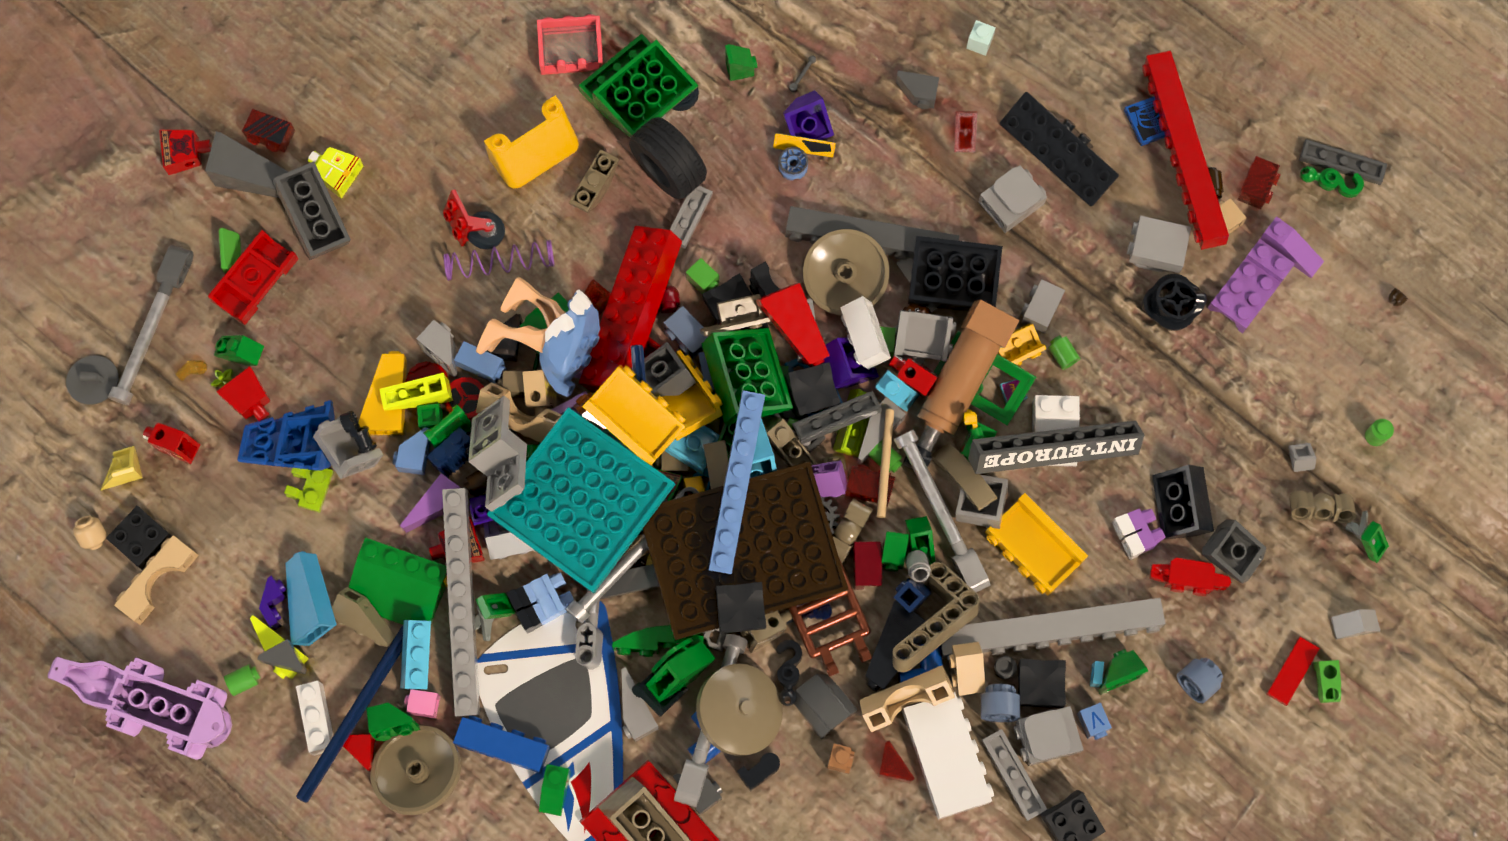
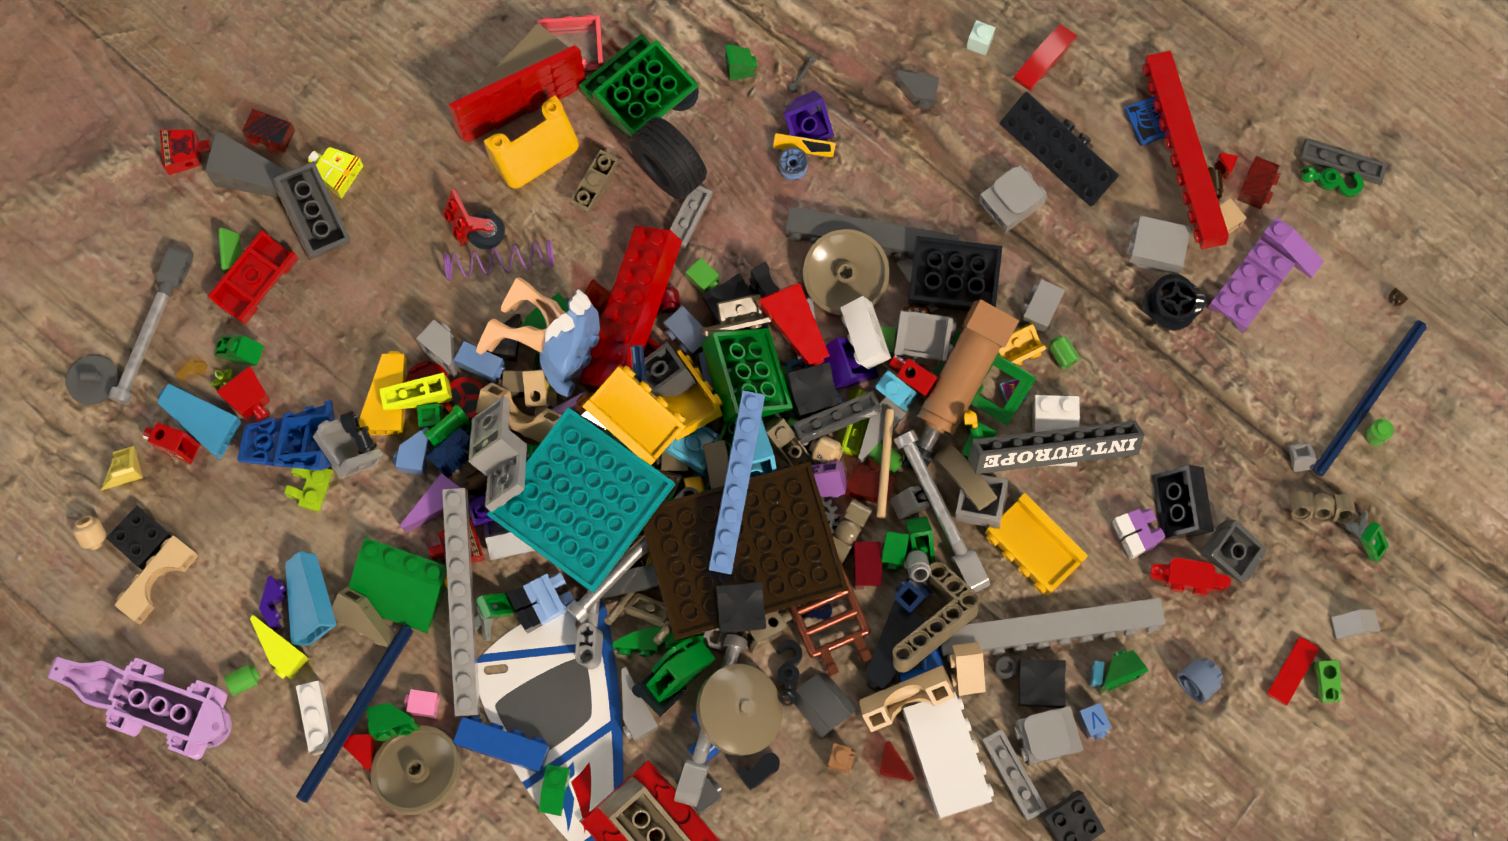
dark grey slope [257,639,307,674] -> none
medium azure brick [400,620,431,689] -> none
clear red slope [953,111,977,152] -> none
sand blue piece [981,684,1020,722] -> none
none -> dark azure slope [157,384,242,460]
none -> red piece [448,23,586,142]
none -> dark tan plate [604,592,672,645]
none -> tan head [809,435,843,464]
none -> dark grey slope [890,485,932,519]
none -> red slope [1013,24,1077,92]
none -> red slope [1215,152,1238,179]
none -> dark blue axle [1313,320,1427,477]

